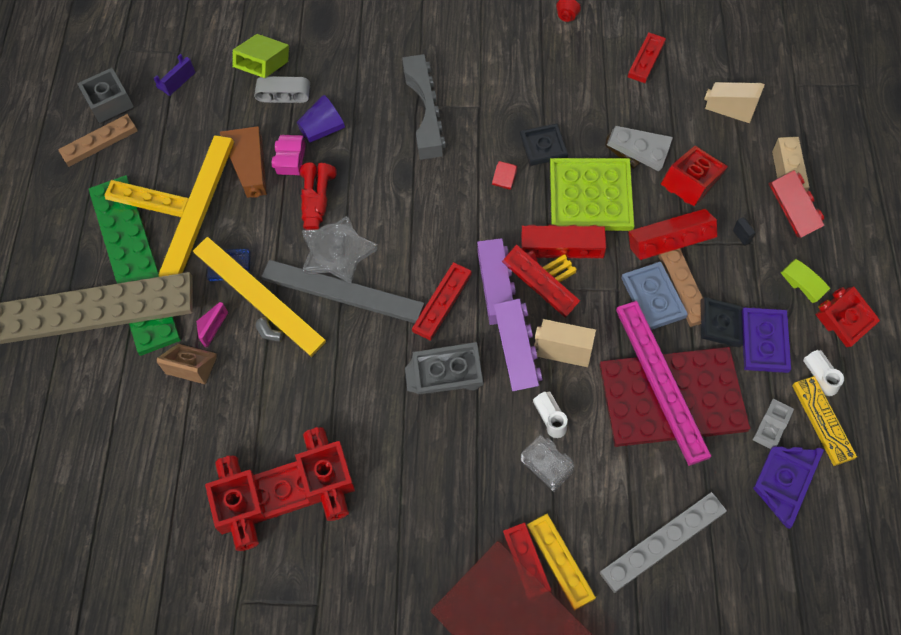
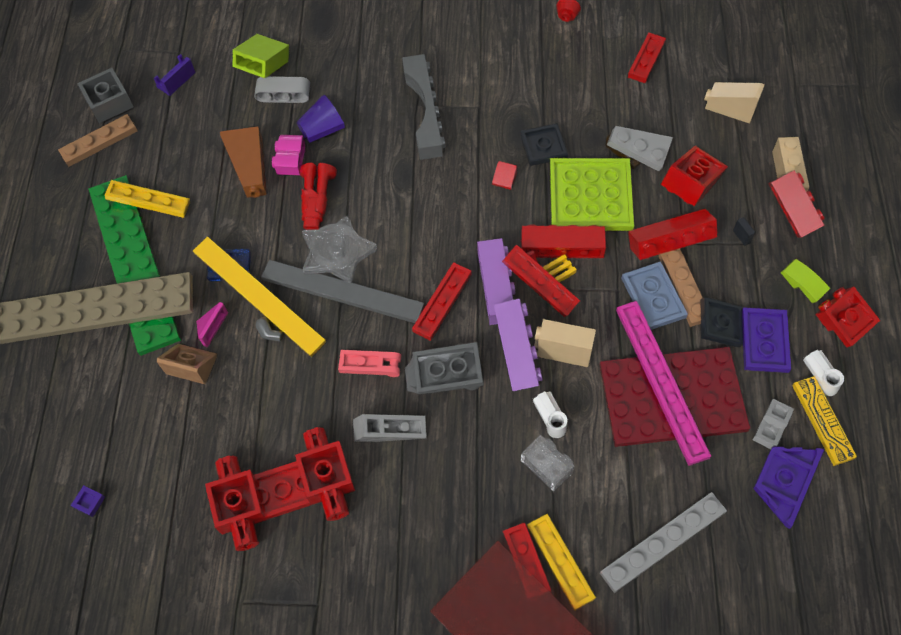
yellow tile [158,135,234,277] -> none
none -> dark purple plate [71,485,105,517]
none -> coral plate [338,350,401,377]
none -> light grey slope [353,414,426,442]

